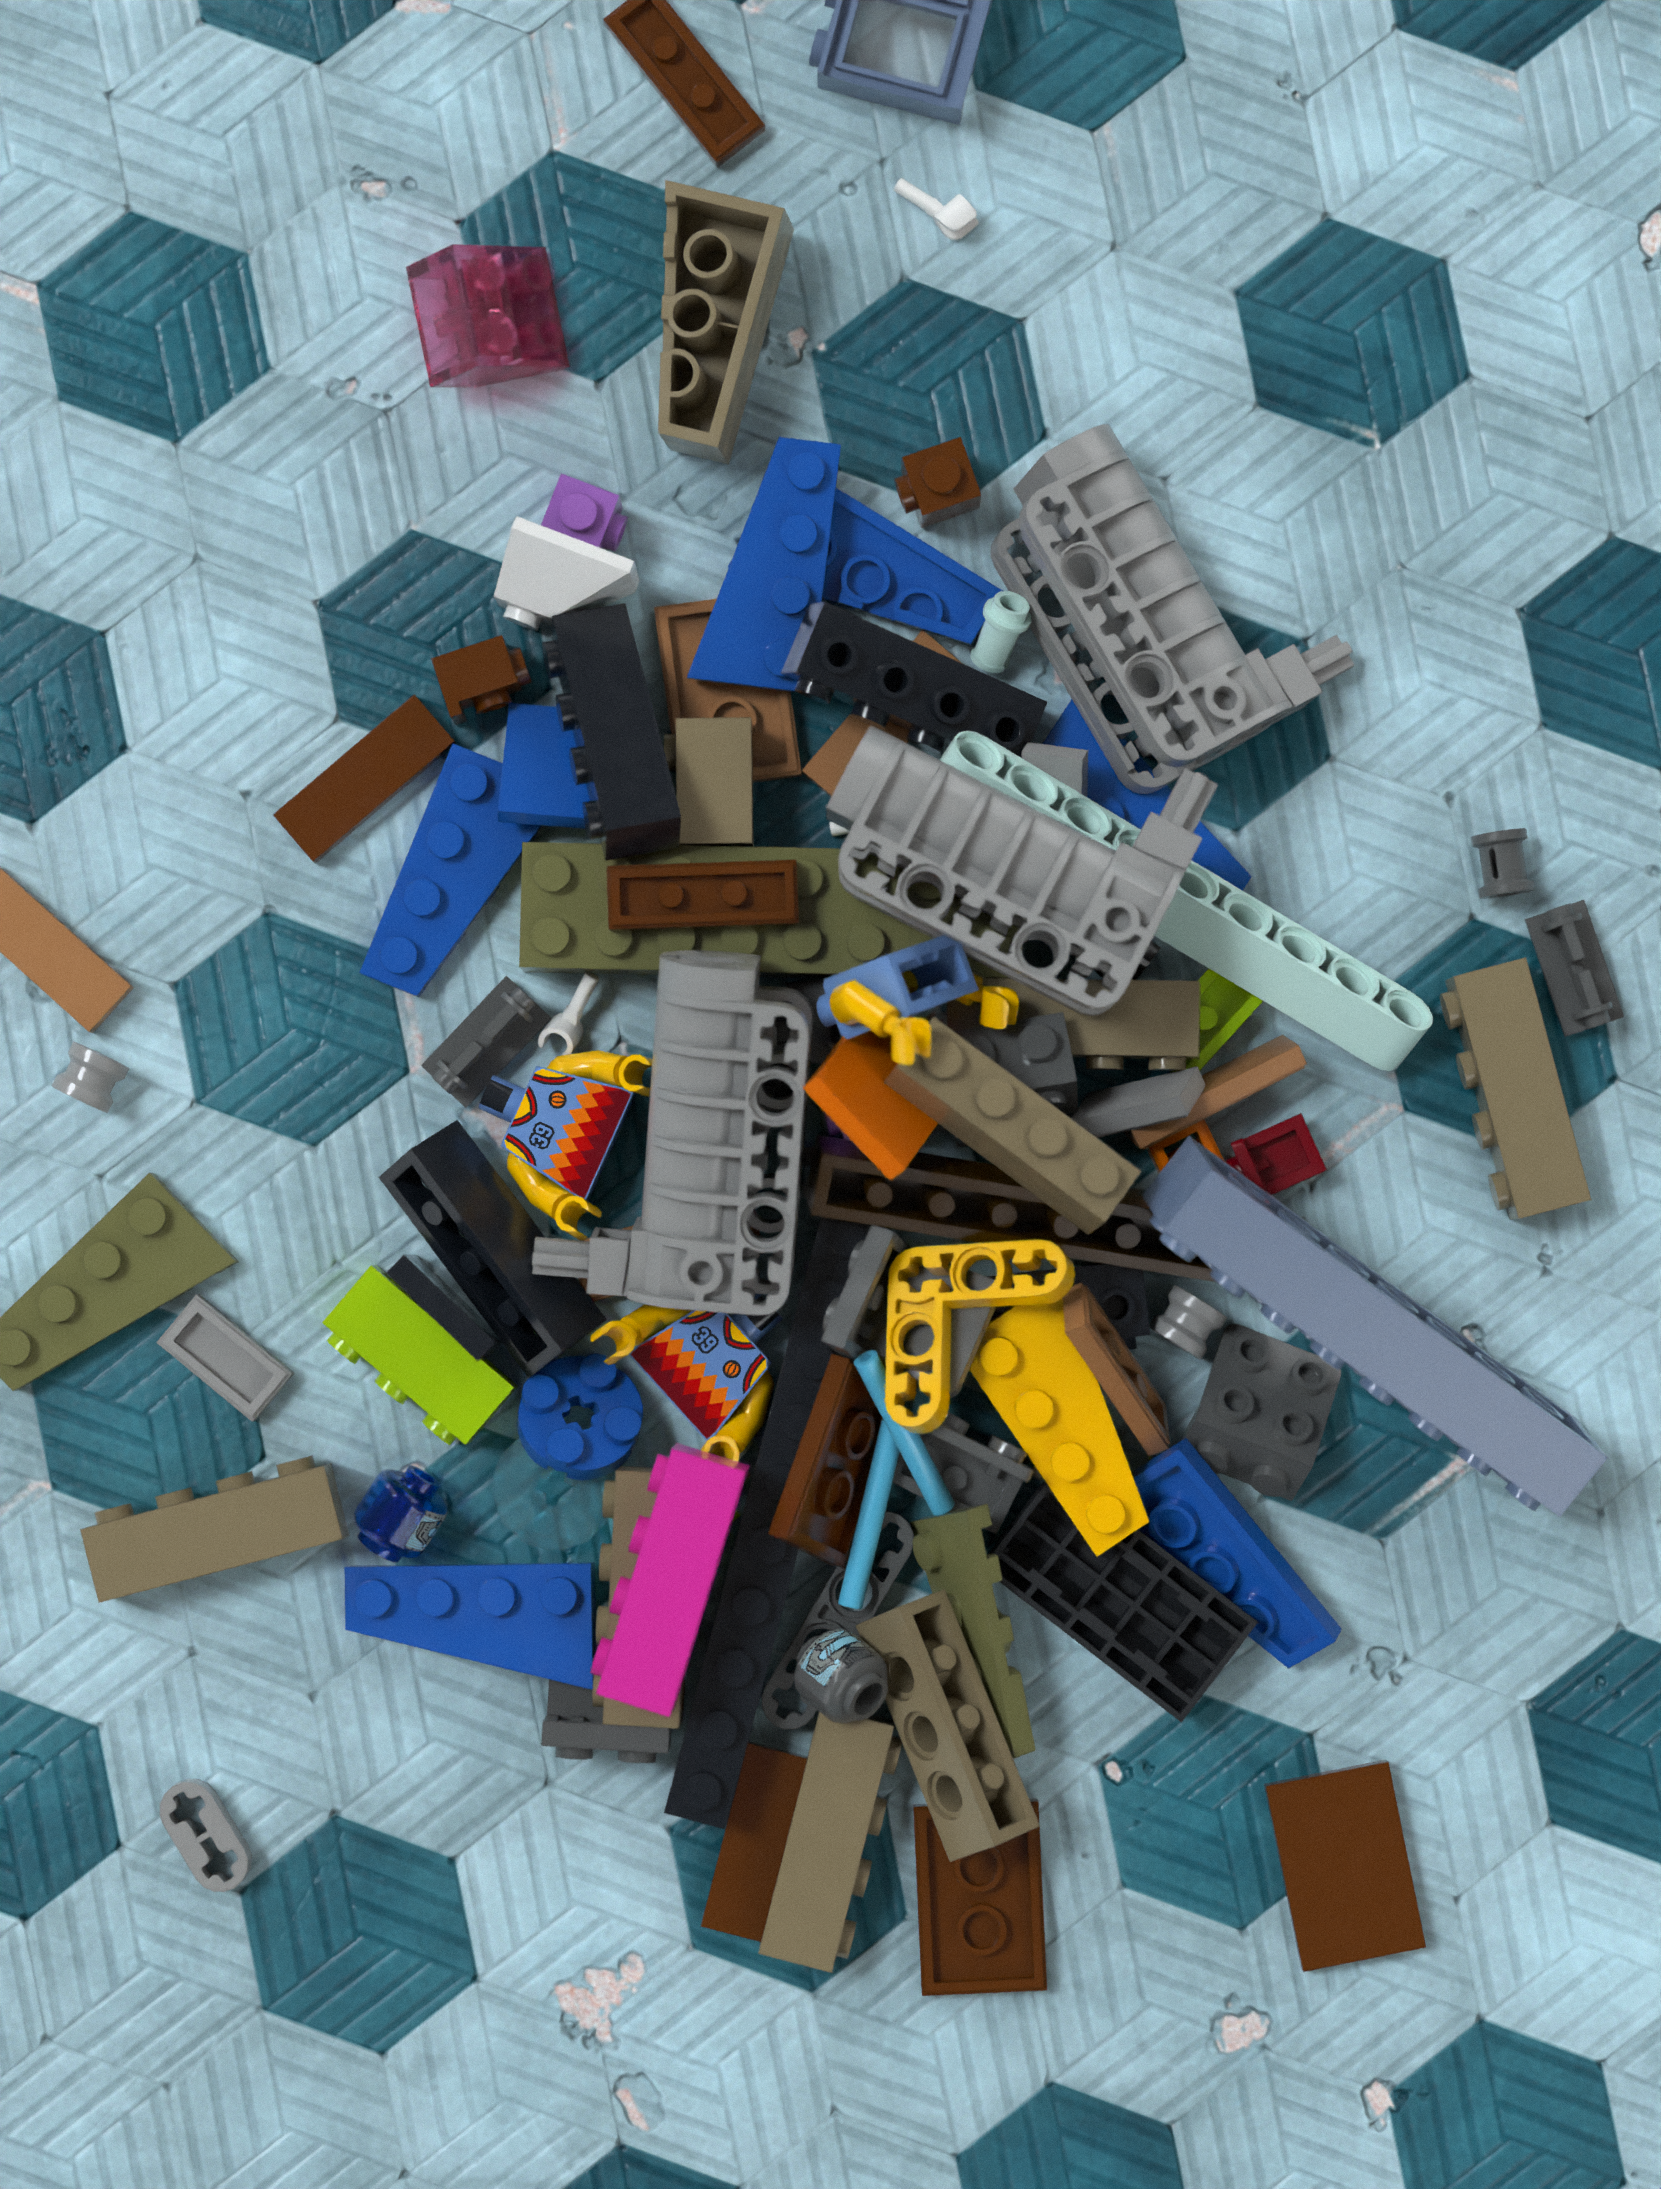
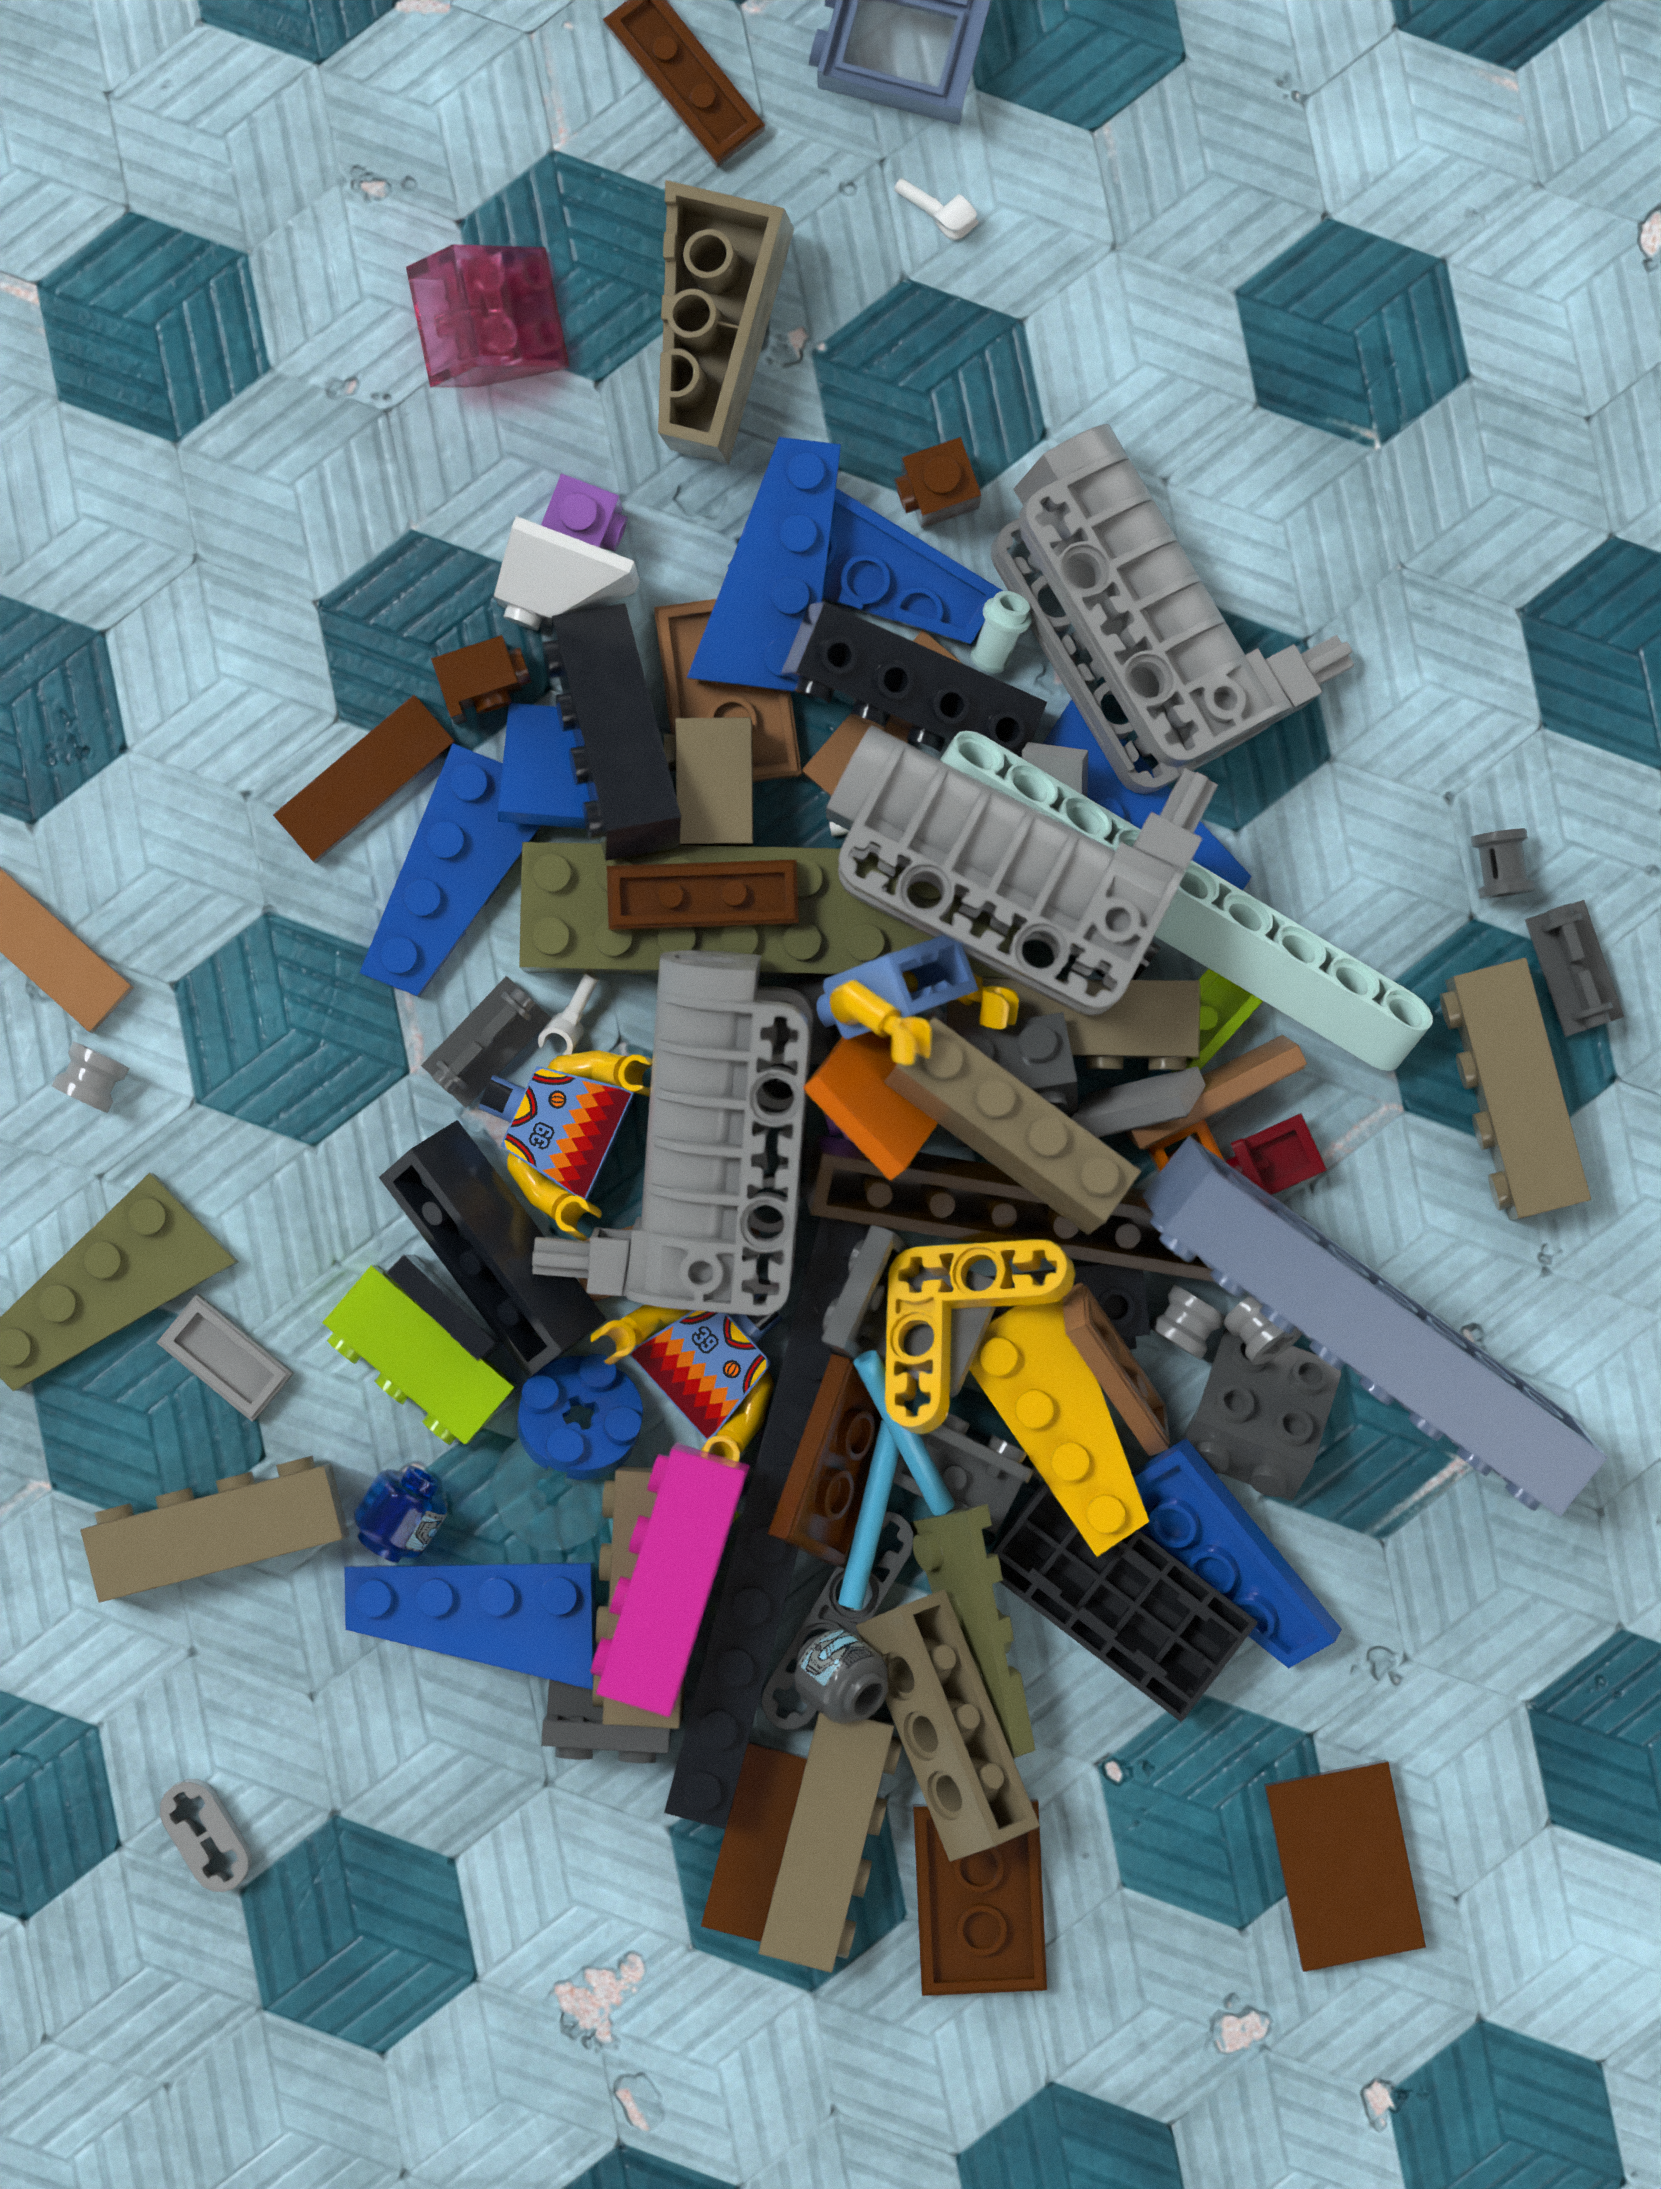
none -> light grey wheel [1224,1295,1302,1365]

